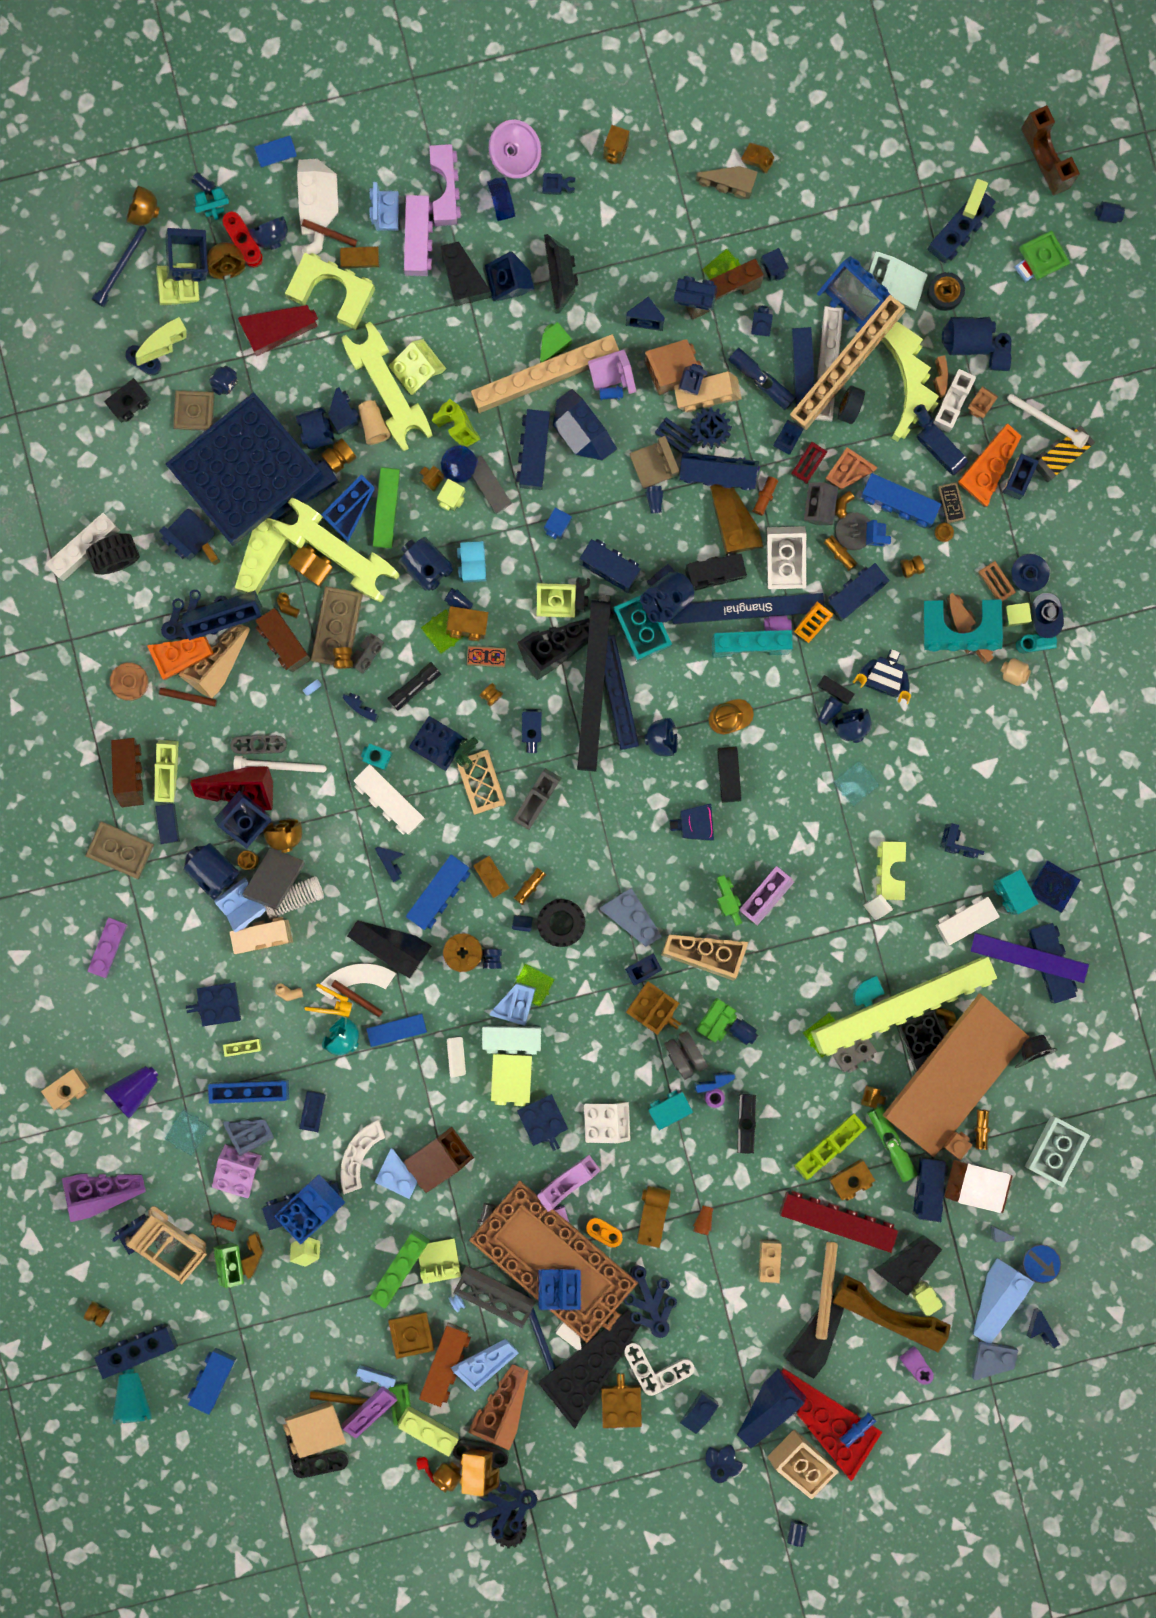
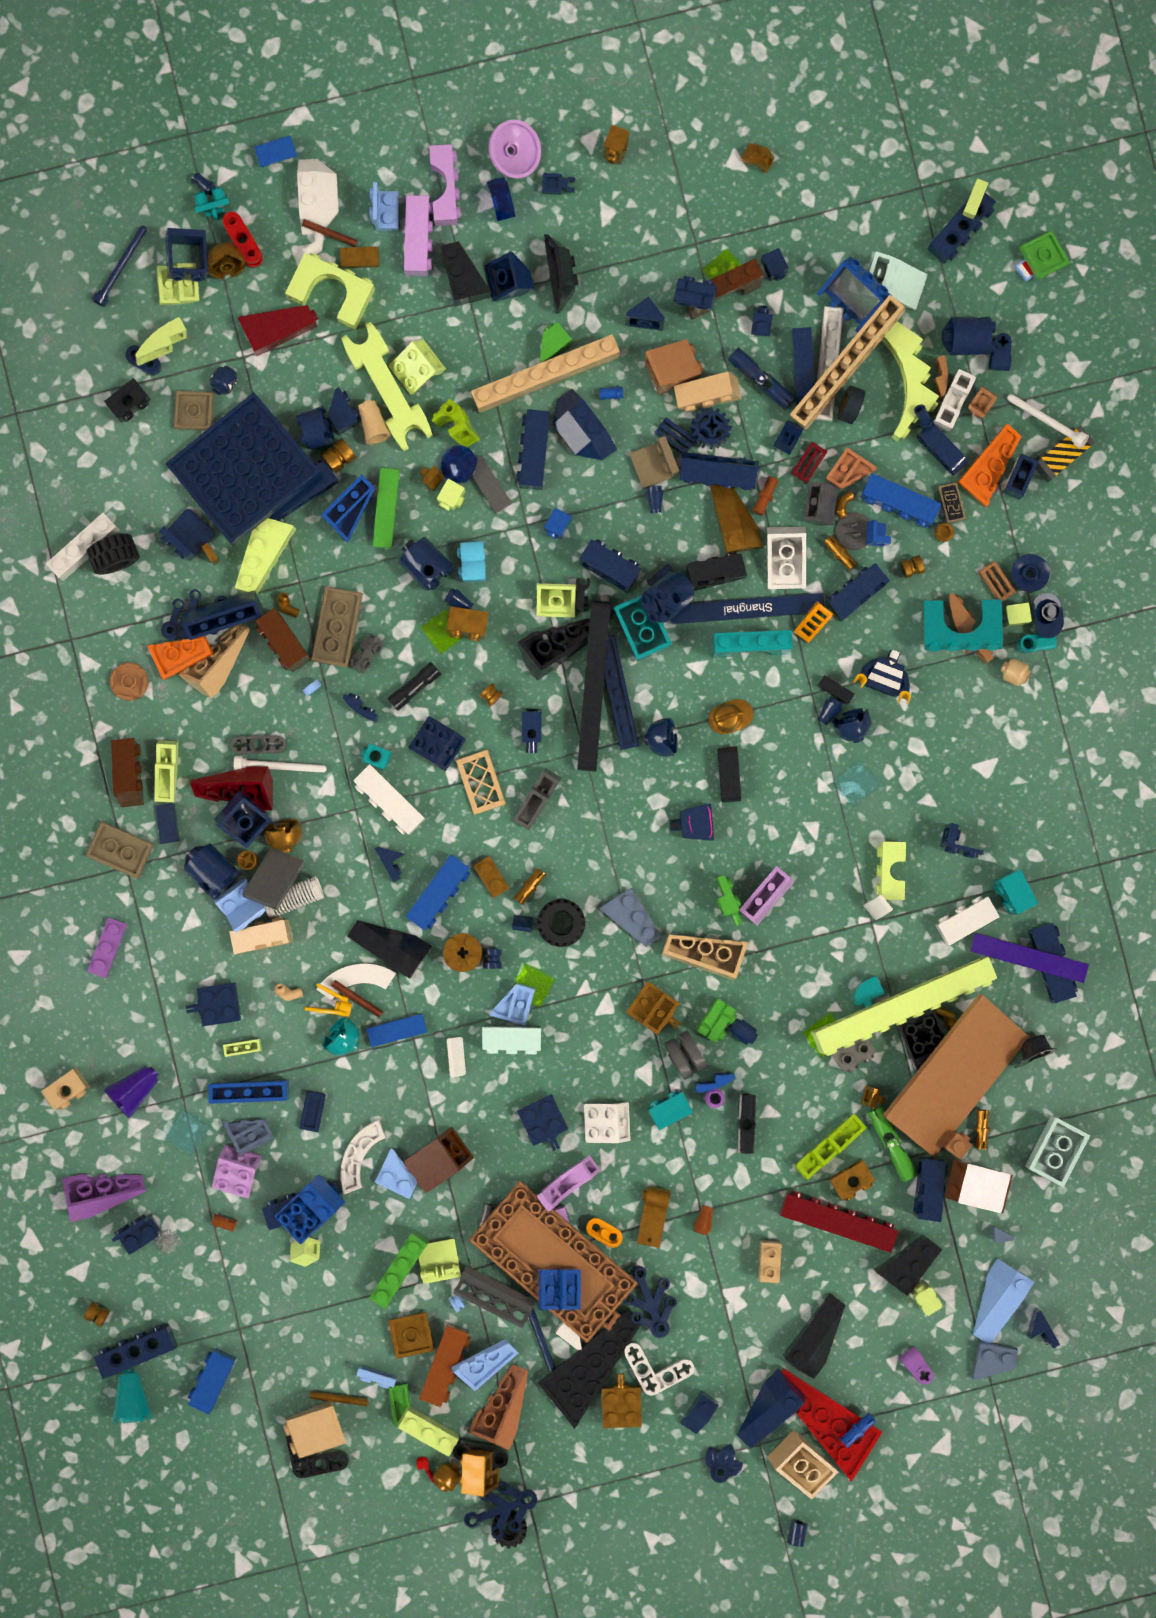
pearl gold cylinder [126,186,160,226] -> none
tan piece [126,1206,207,1284] -> none
copper bar [159,687,217,707] -> none
bright green brick [213,1243,244,1288] -> none
pearl gold slope [241,1231,265,1279] -> none
dark blue cylinder [249,216,288,250] -> none
yellowish green piece [272,498,400,602] -> none
pearl gold brick [288,545,333,587] -> none
pearl gold wheel [333,647,353,669] -> none
medium lavender plate [341,1386,397,1438] -> none
clear green bracket [454,737,479,769] -> none
tile [467,646,506,668] -> none
yellowish green brick [491,1053,532,1106] -> none
lavender bracket [588,350,636,394] -> none
dark blue slope [625,953,662,986] -> none
dark blue bracket [678,364,708,396] -> none
dark tan slope [696,166,758,199] -> none
medium lavender brick [764,615,792,631] -> none
tan axle [816,1242,838,1340] -> none
pearl gold arch [833,1275,951,1353] -> none
wheel [927,272,965,311] -> none
reddish brown arch [1021,105,1080,196] -> none
blue piece [1022,1244,1061,1284] -> none
clear blue tile [1031,860,1081,913] -> none
dark blue brick [1095,201,1125,224] -> none

